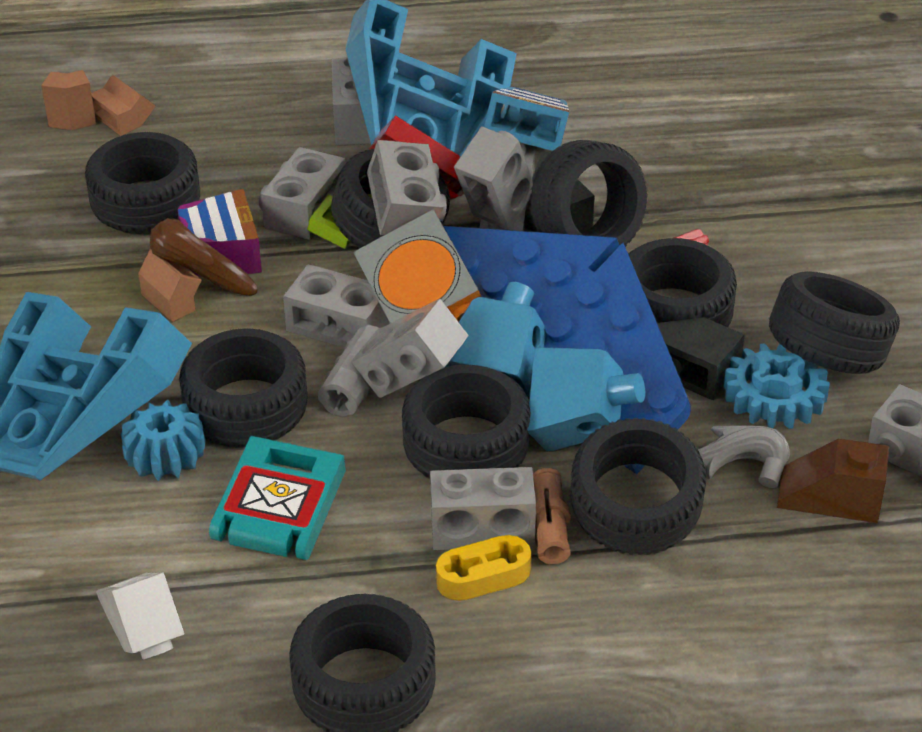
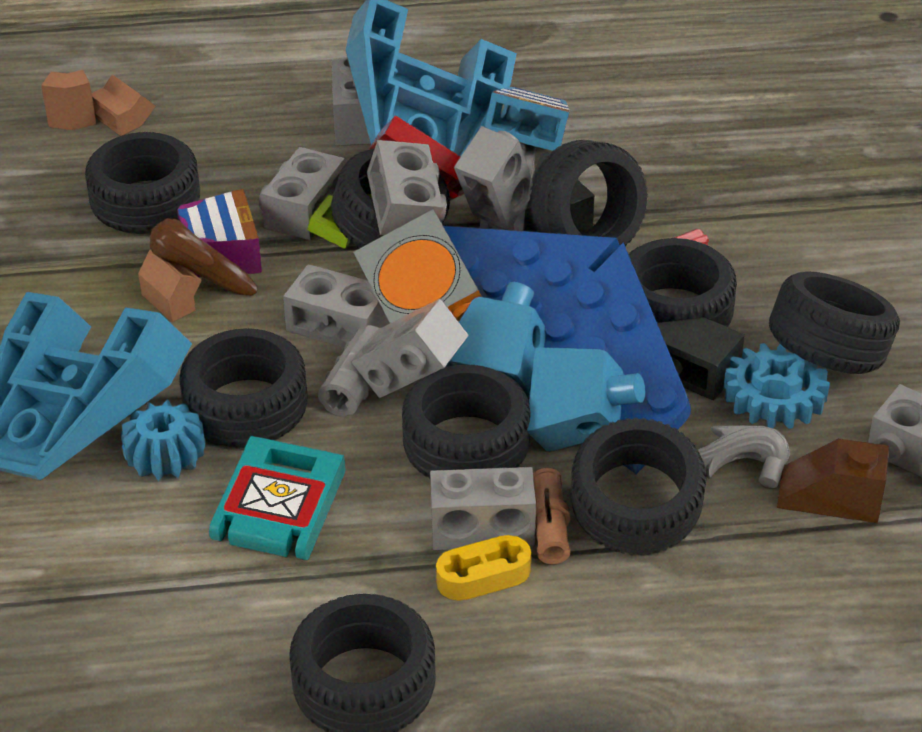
white slope [96,572,184,659] -> none

